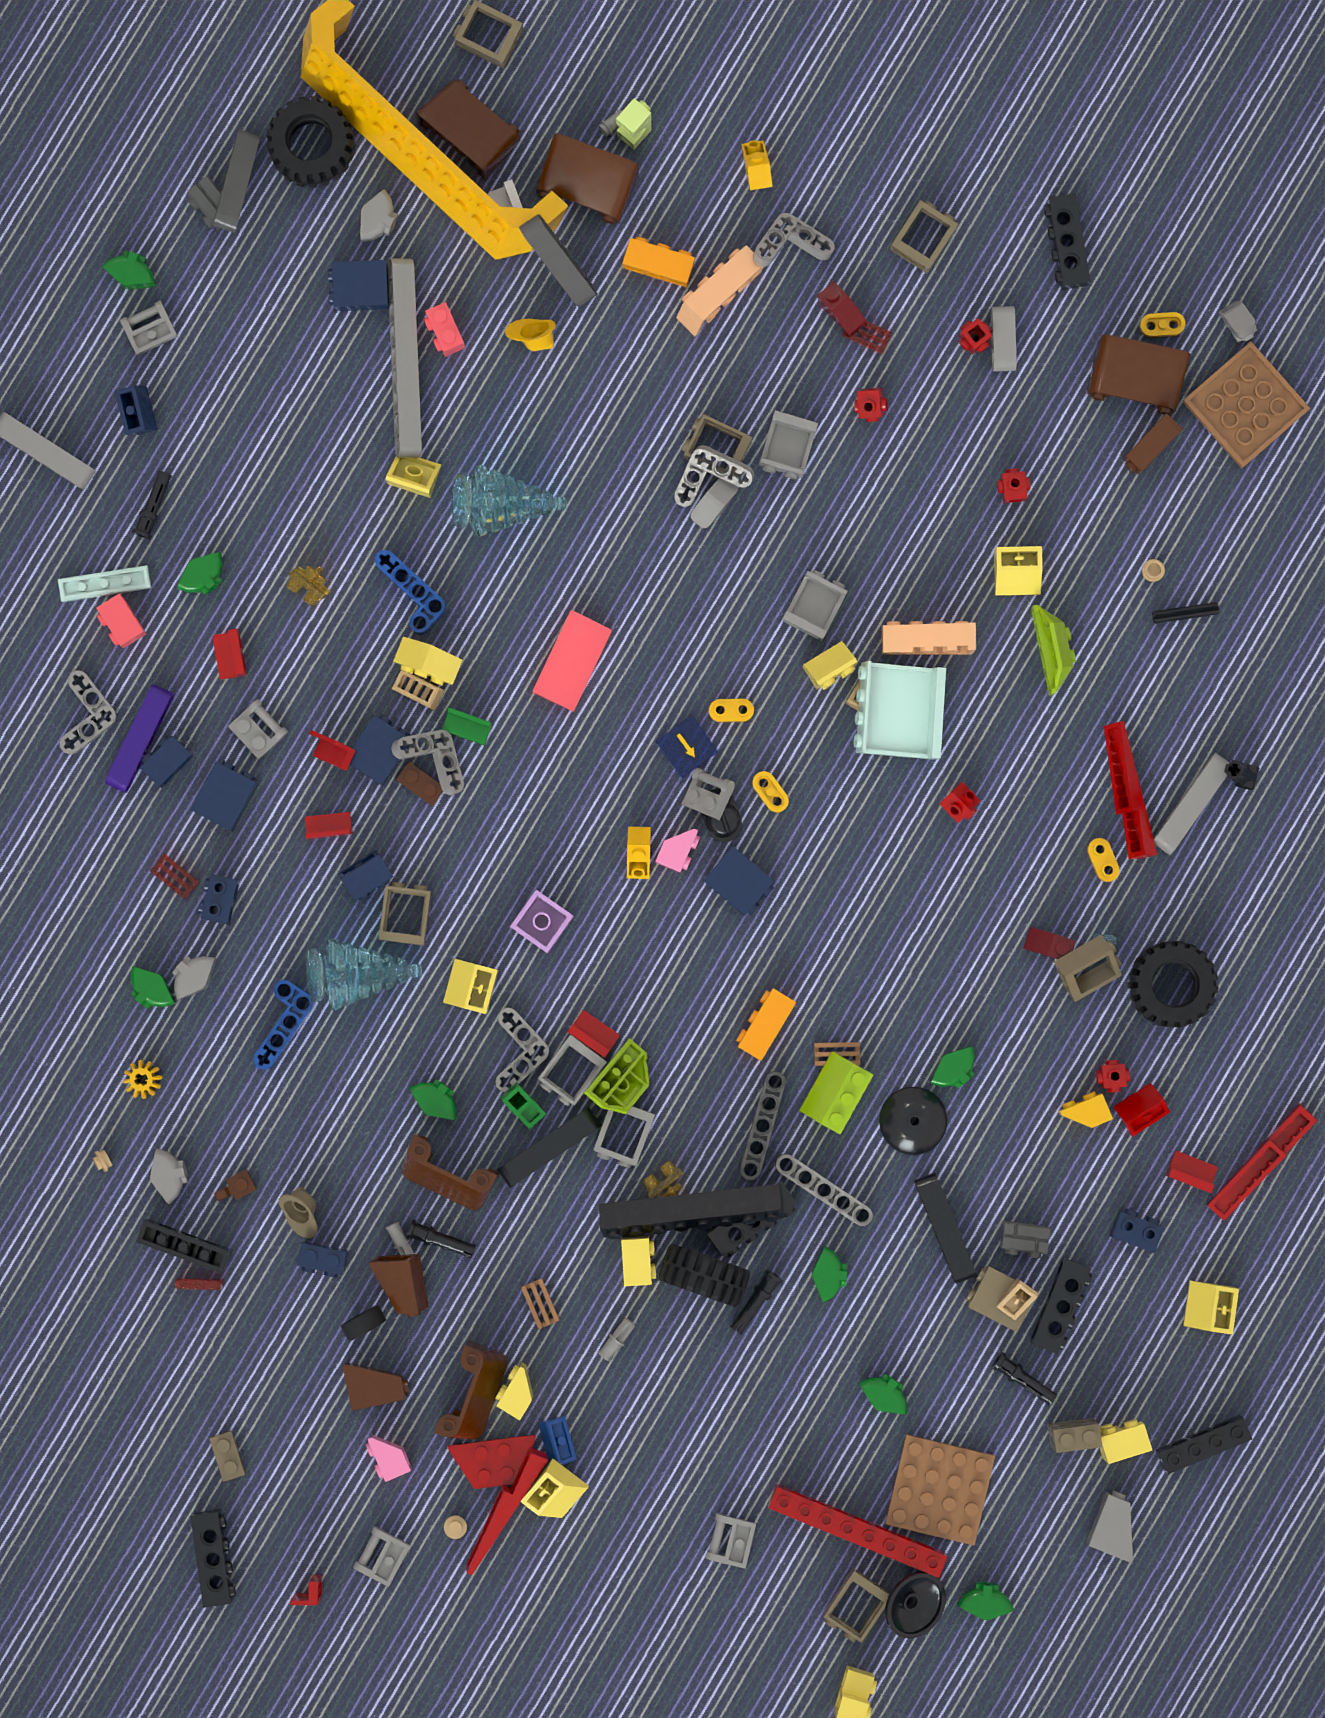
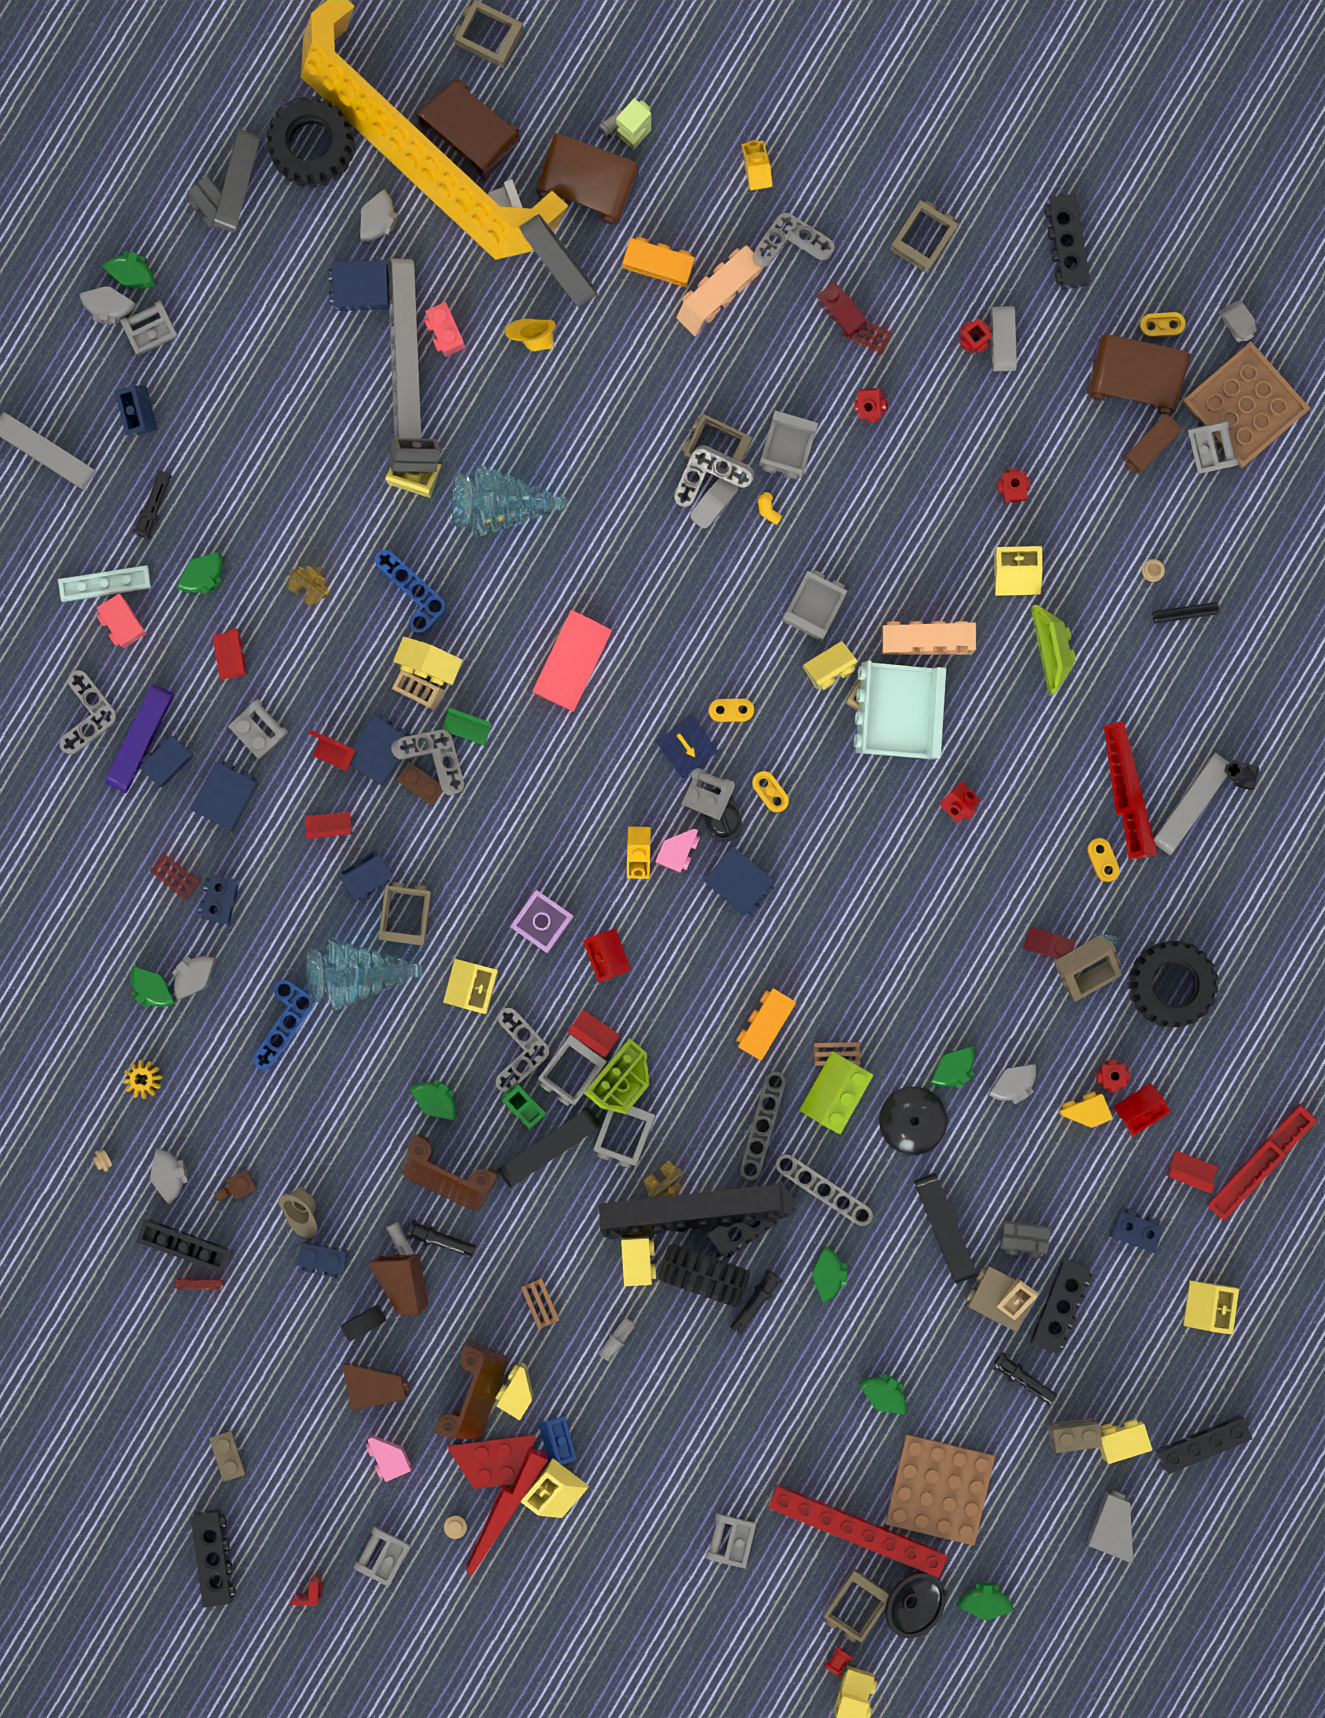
none -> light grey piece [79,286,136,325]
none -> dark grey brick [388,438,441,474]
none -> red panel [583,929,631,983]
none -> yellow arm [758,492,782,525]
none -> red bush [824,1646,853,1677]
none -> light grey piece [988,1064,1036,1104]
none -> light grey plate [1188,420,1239,474]

